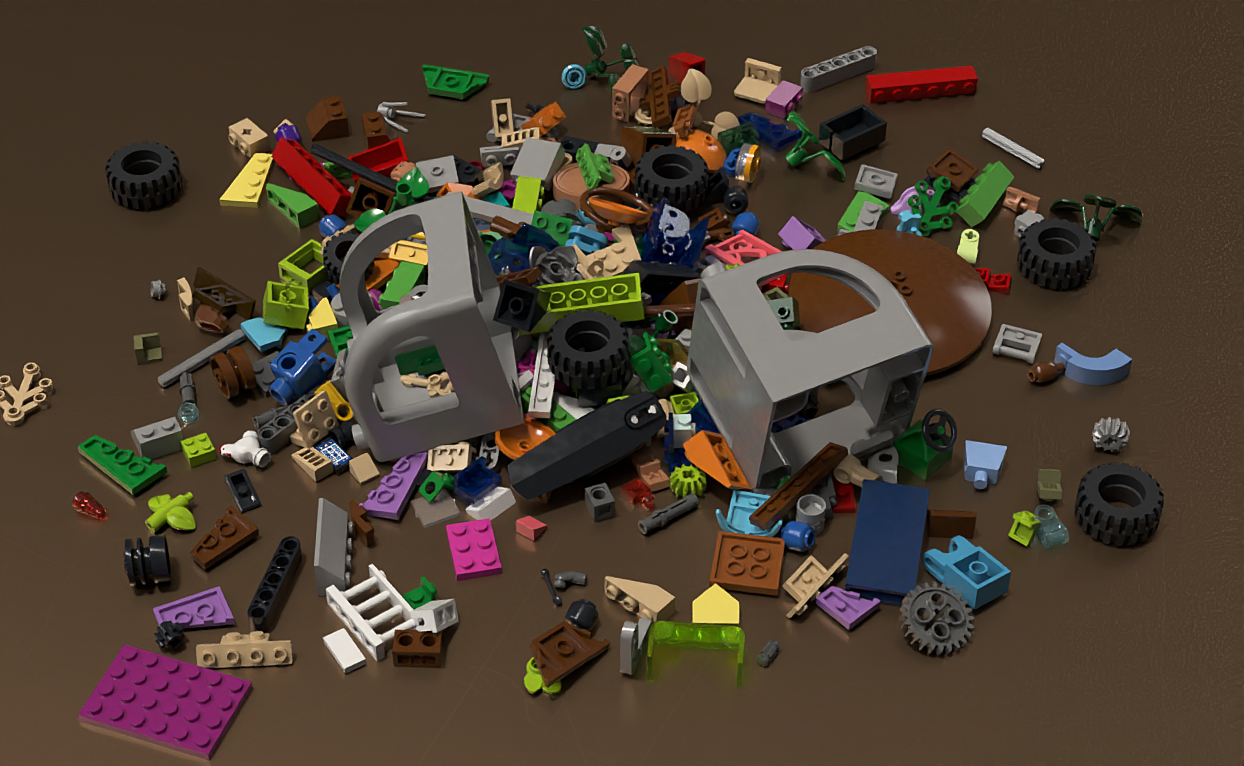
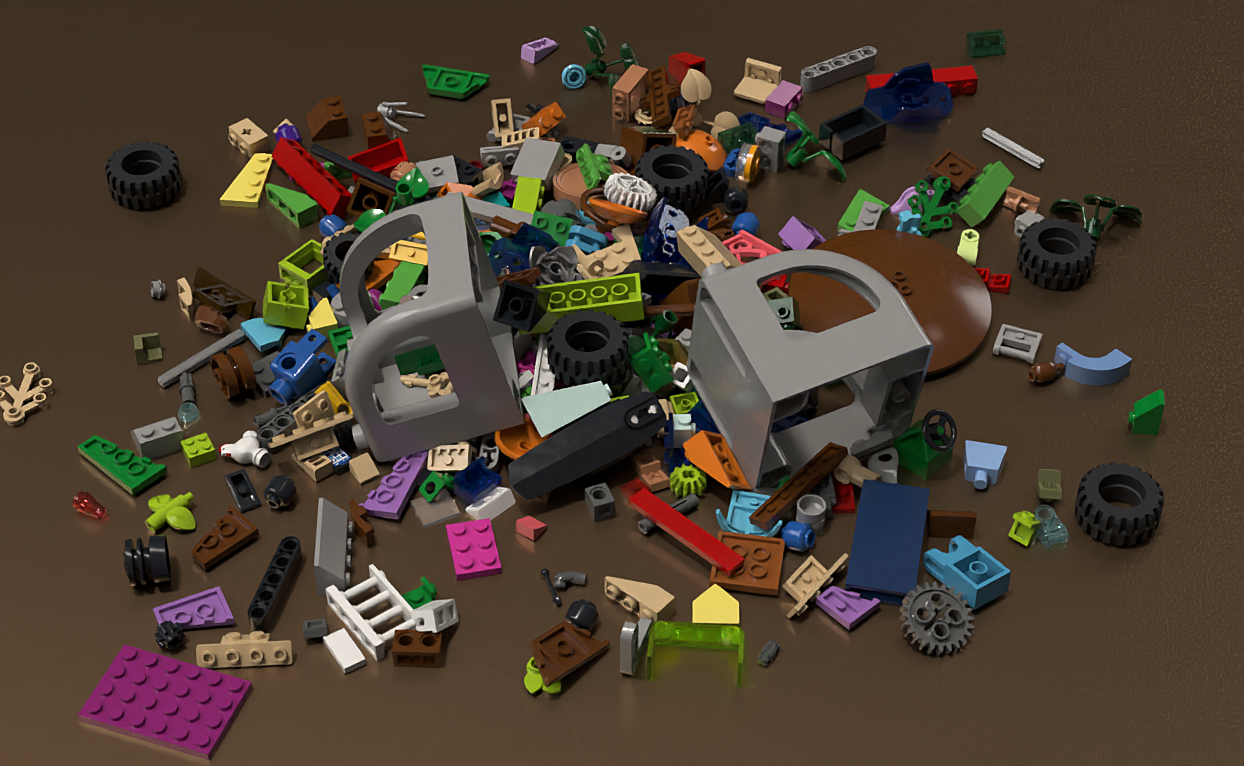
light grey plate [854,165,898,199] -> none
light grey gear [1092,416,1130,453] -> none
none -> black head [263,475,297,508]
none -> tan bracket [268,411,354,461]
none -> dark grey tile [303,619,327,638]
none -> lavender slope [521,37,559,64]
none -> light aqua slope [521,381,613,438]
none -> white gear [604,173,657,212]
none -> red tile [628,487,745,576]
none -> tan slope [676,225,742,276]
none -> light grey brick [755,126,786,173]
none -> clear blue piece [863,62,953,123]
none -> clear green hinge [965,29,1006,59]
none -> green slope [1128,389,1165,435]

